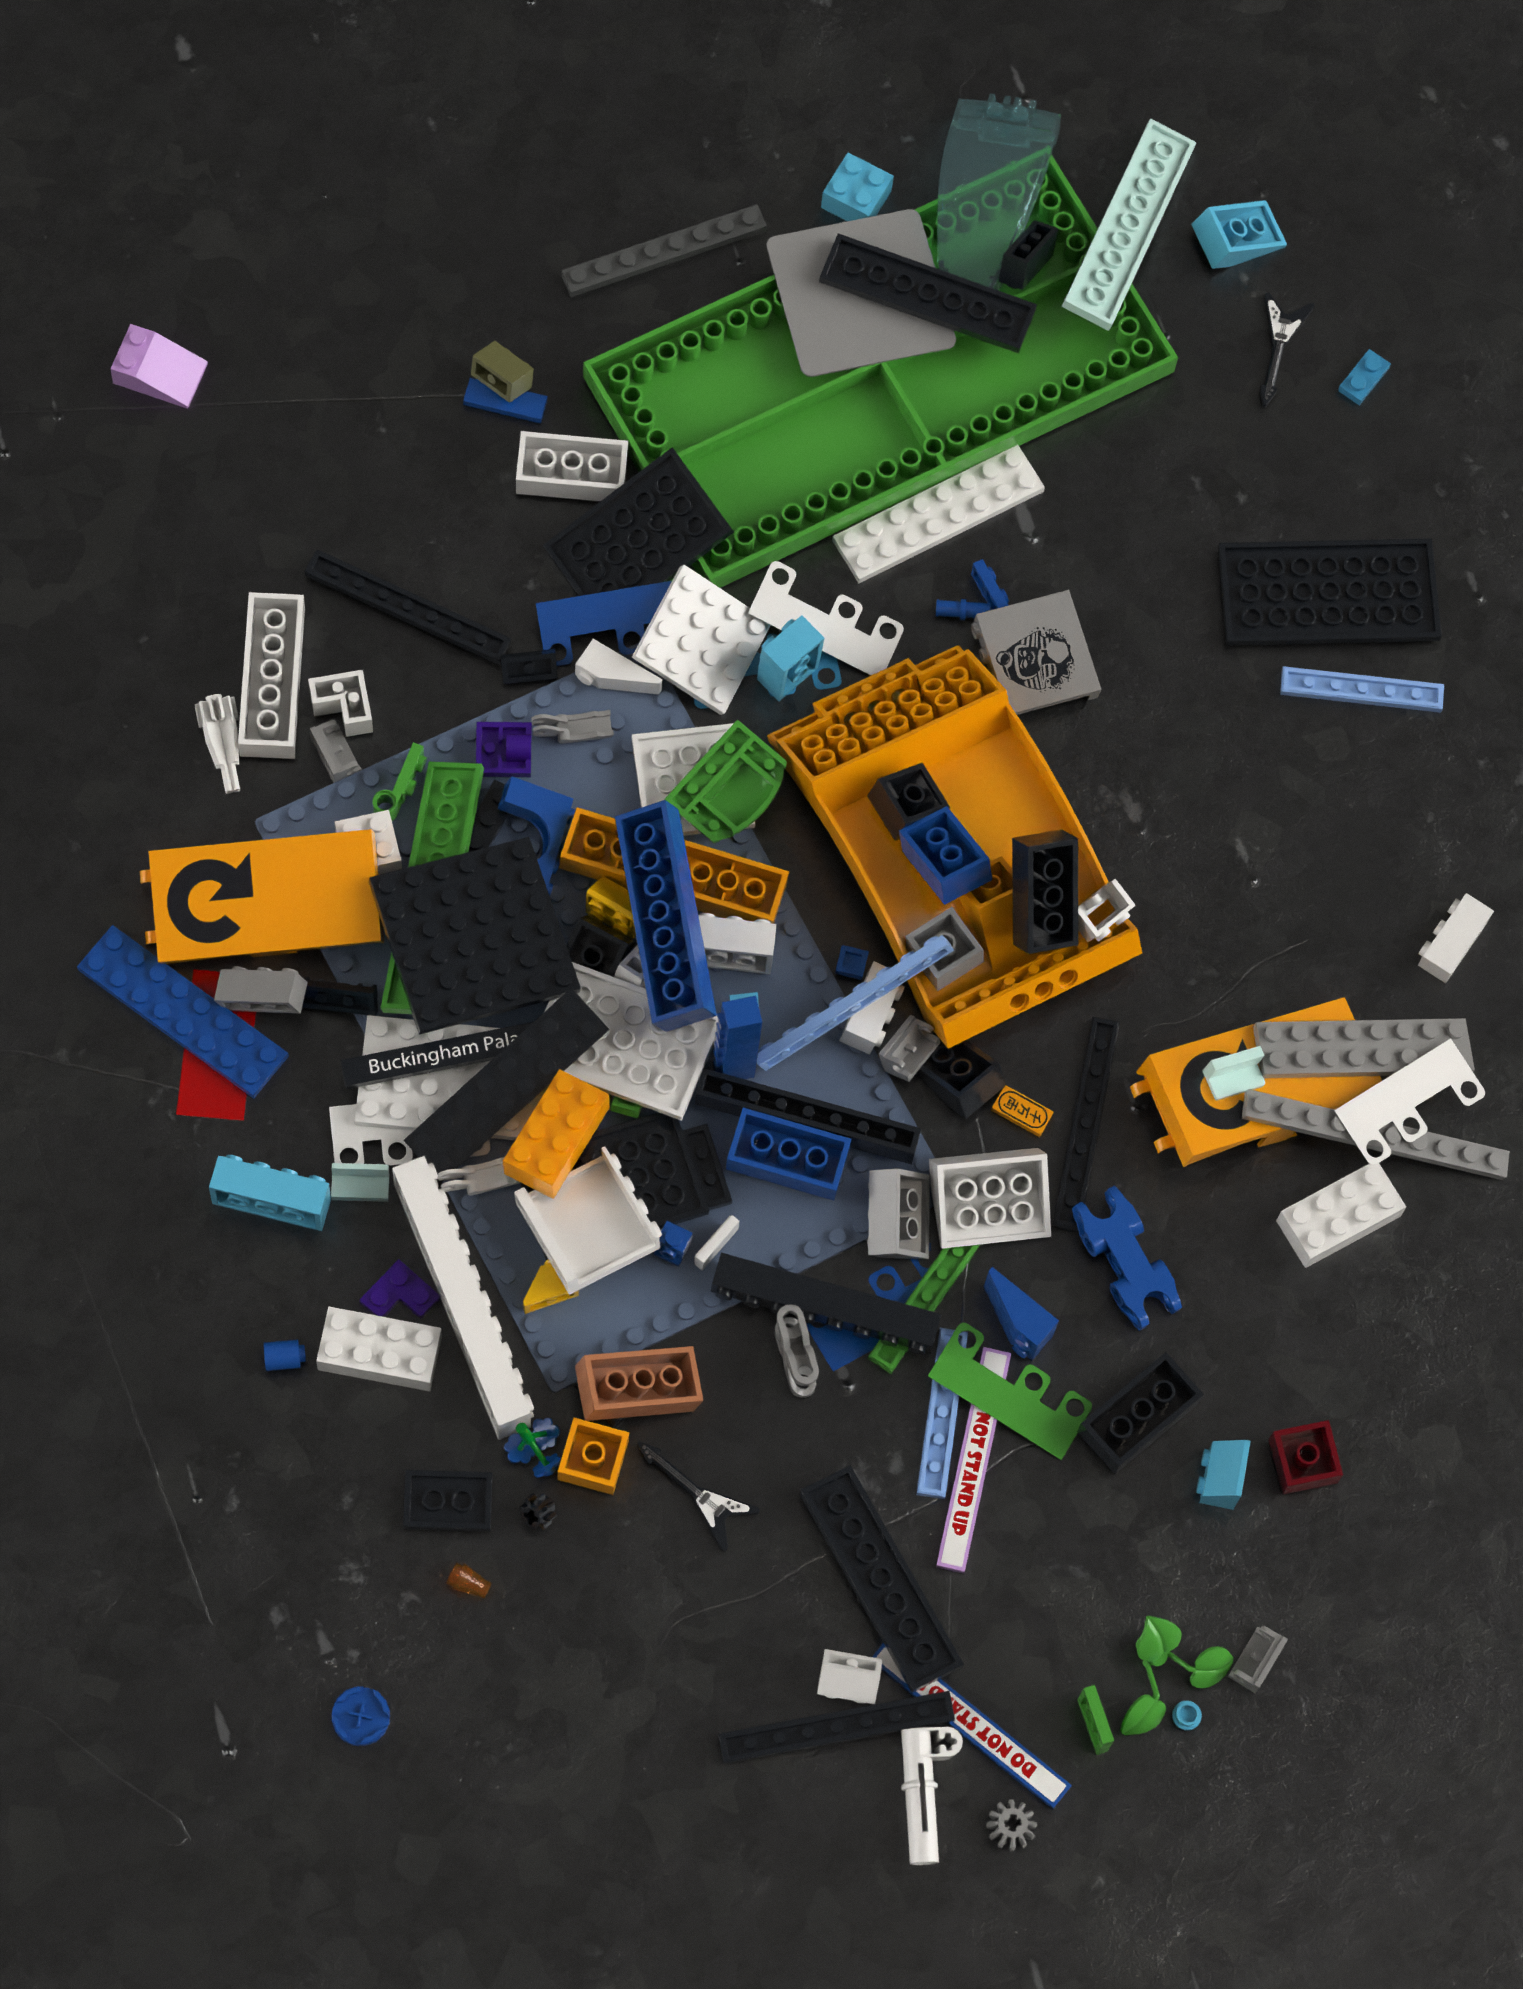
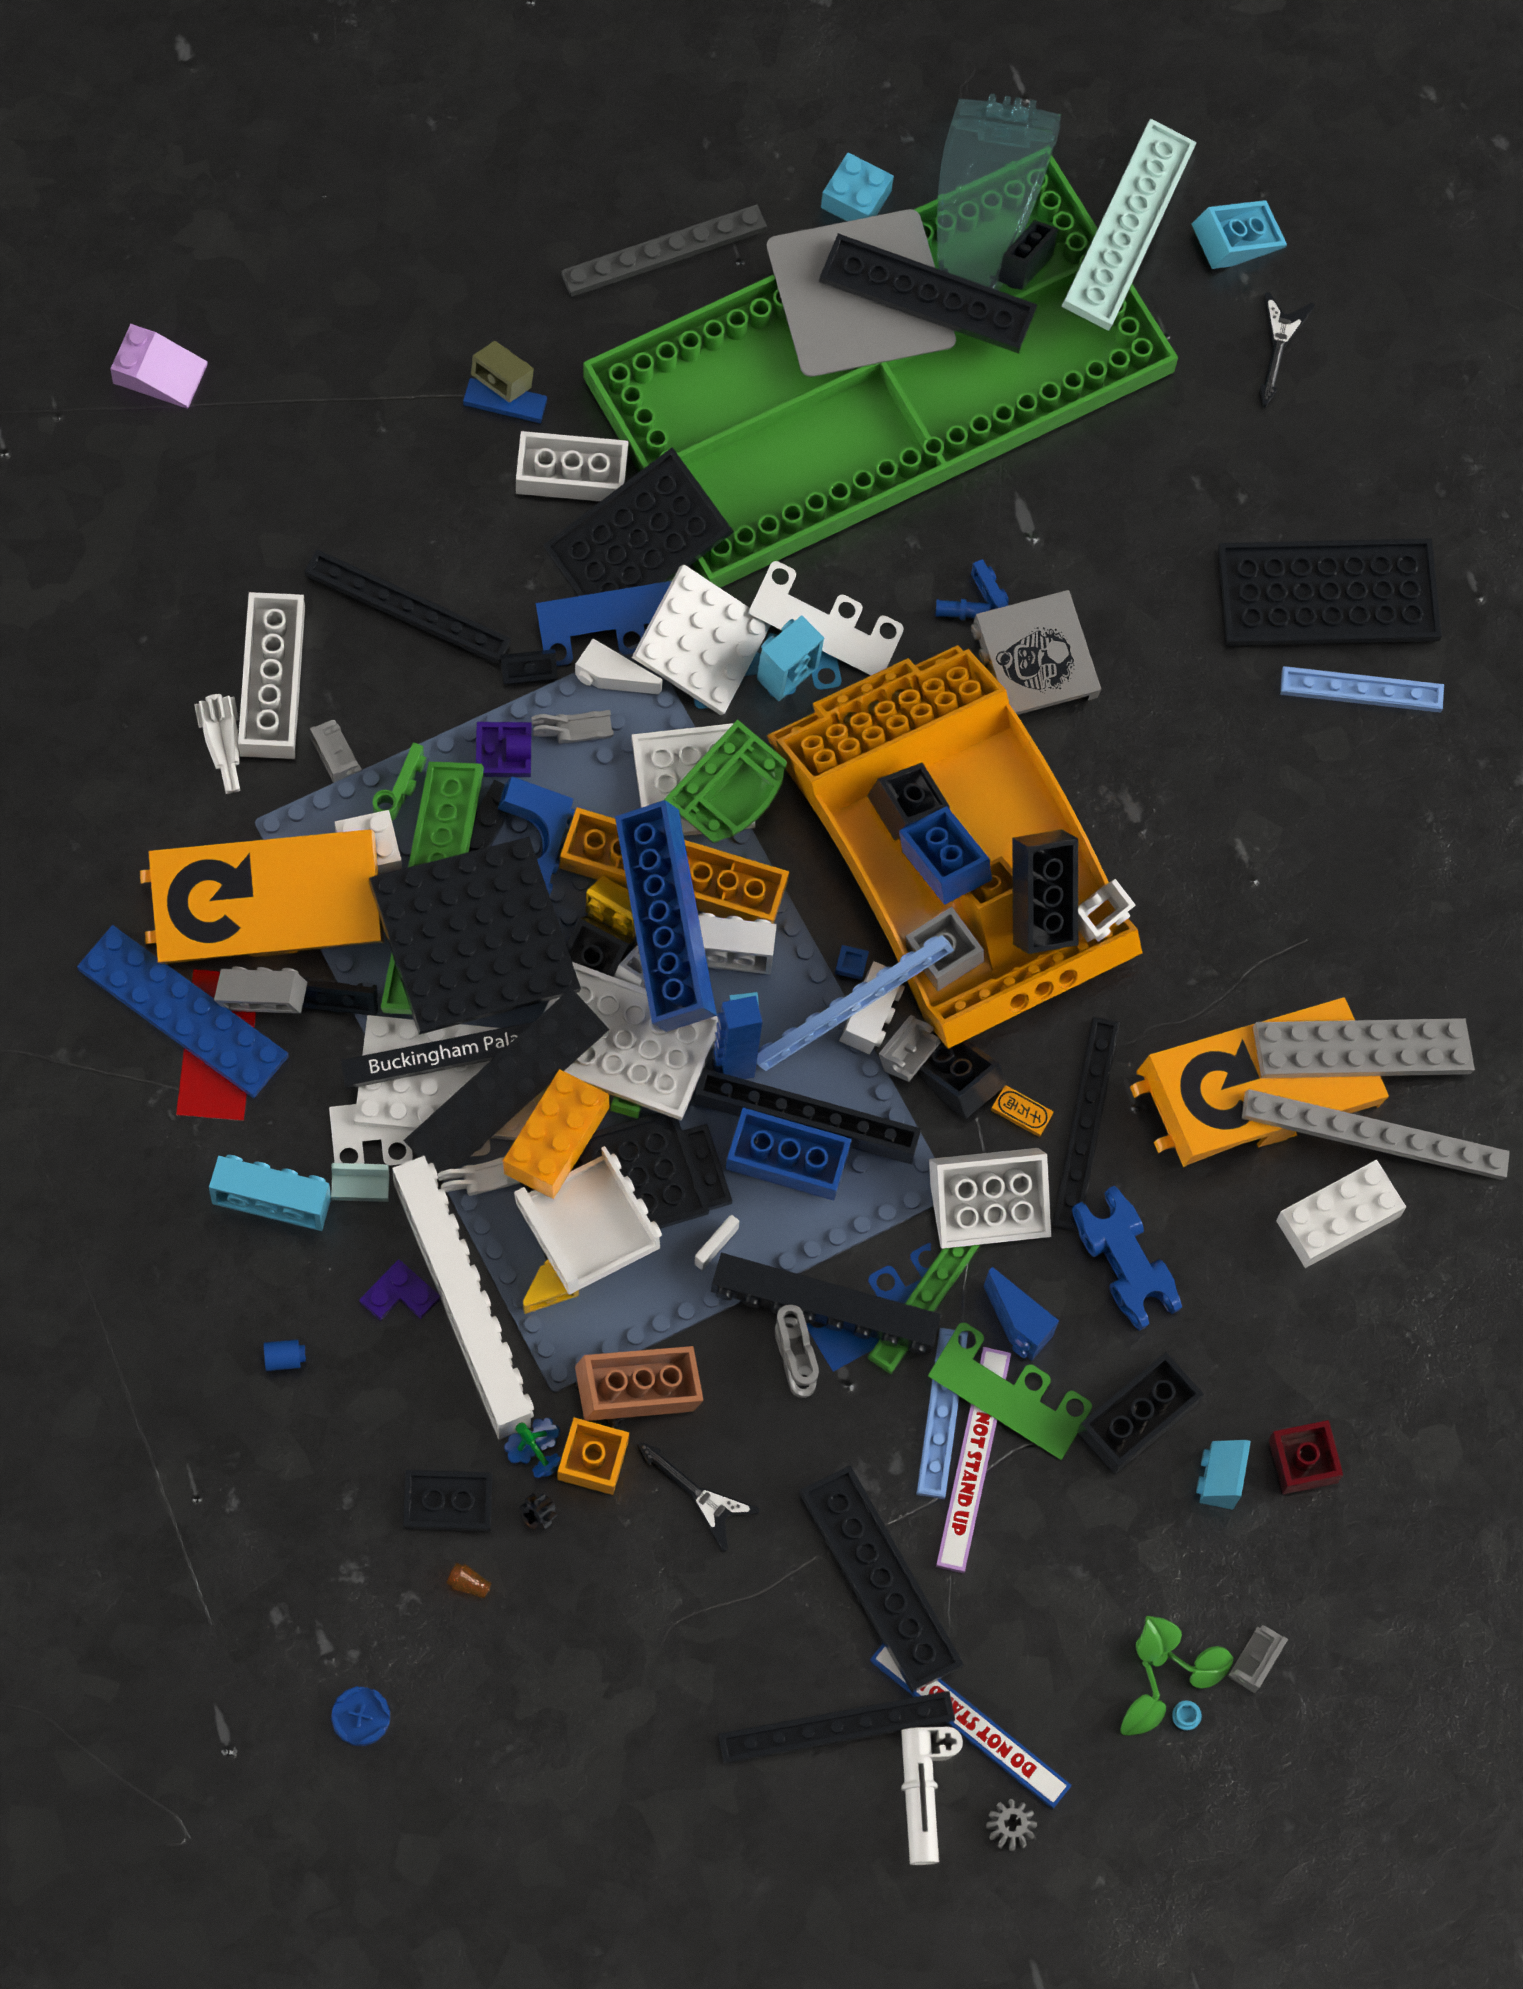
white brick [308,670,373,737] -> none
white brick [316,1306,442,1391] -> none
blue brick [653,1221,692,1267] -> none
white brick [817,1649,882,1704] -> none
white plate [832,445,1045,583] -> none
light grey slope [867,1168,930,1259] -> none
bright green tile [1077,1685,1114,1755] -> none
light aqua panel [1202,1046,1265,1101] -> none
white piece [1334,1039,1485,1165] -> none
dark azure plate [1338,349,1391,405] -> none
white brick [1418,893,1494,983] -> none

